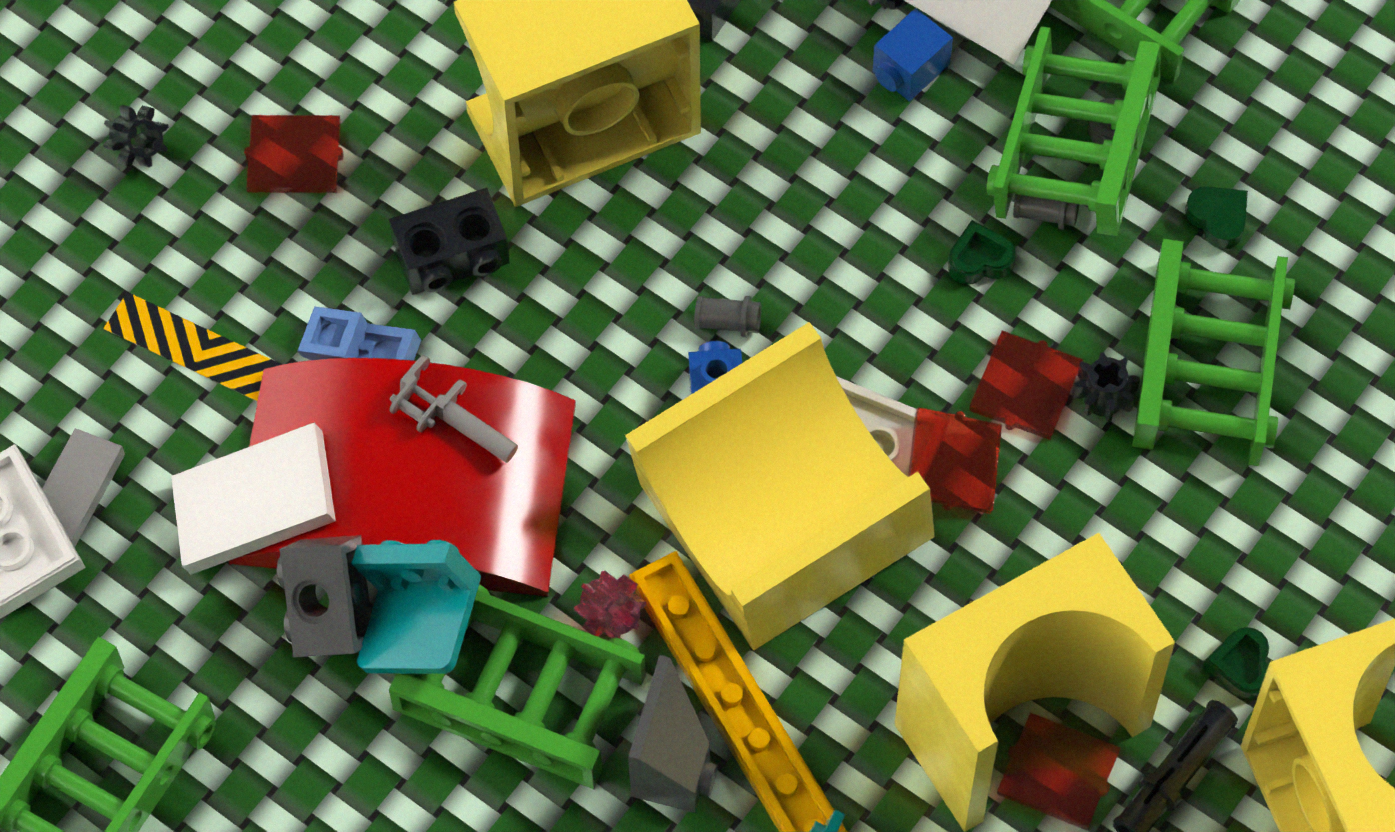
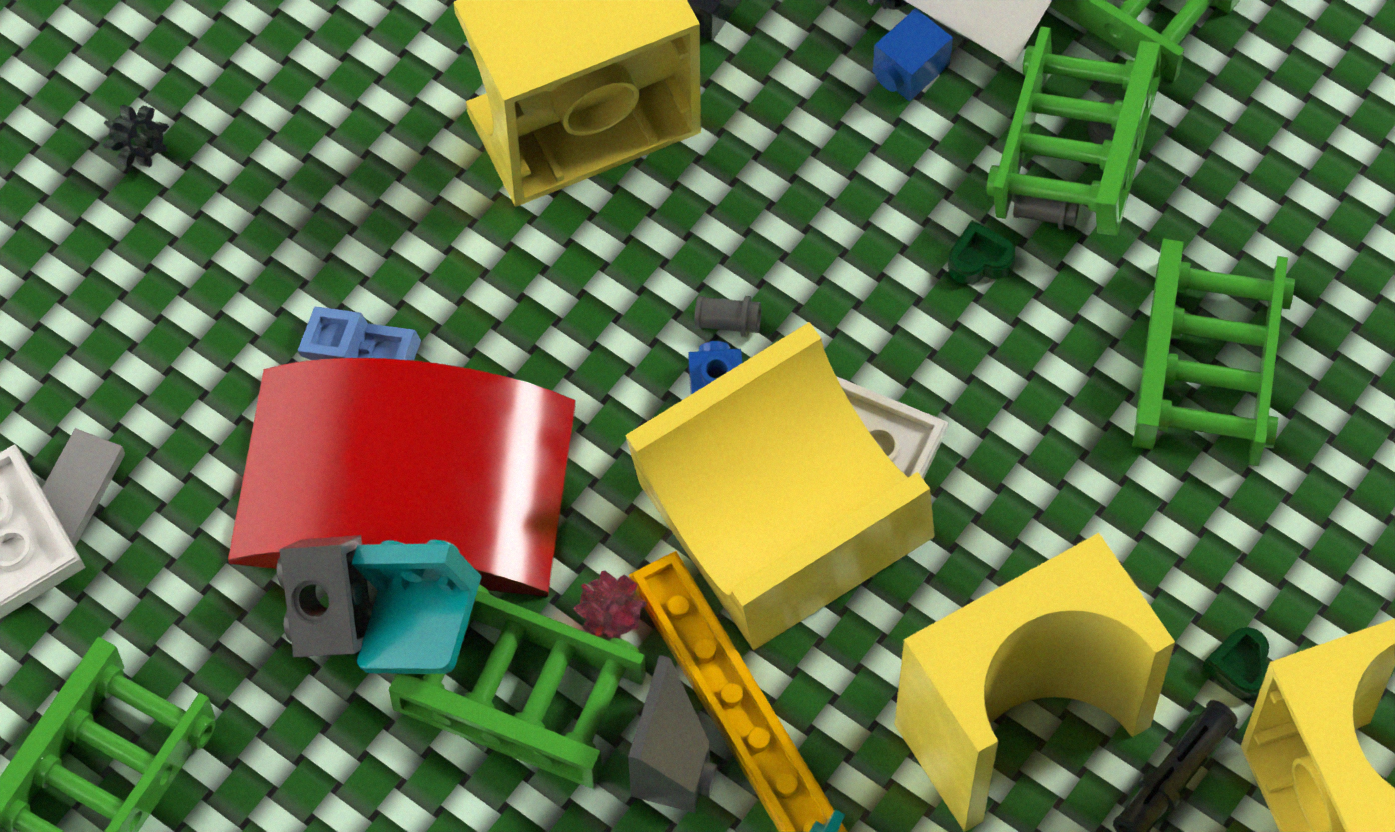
sticker [103,292,283,401] -> none
white tile [171,423,336,574] -> none
clear red piece [244,115,344,193] -> none
black brick [389,188,510,295] -> none
light grey piece [389,355,519,463] -> none
clear red piece [908,407,1002,514] -> none
clear red piece [969,331,1083,440] -> none
clear red piece [997,712,1120,831] -> none
black gear [1072,352,1140,422] -> none
dark green tile [1185,186,1248,249] -> none

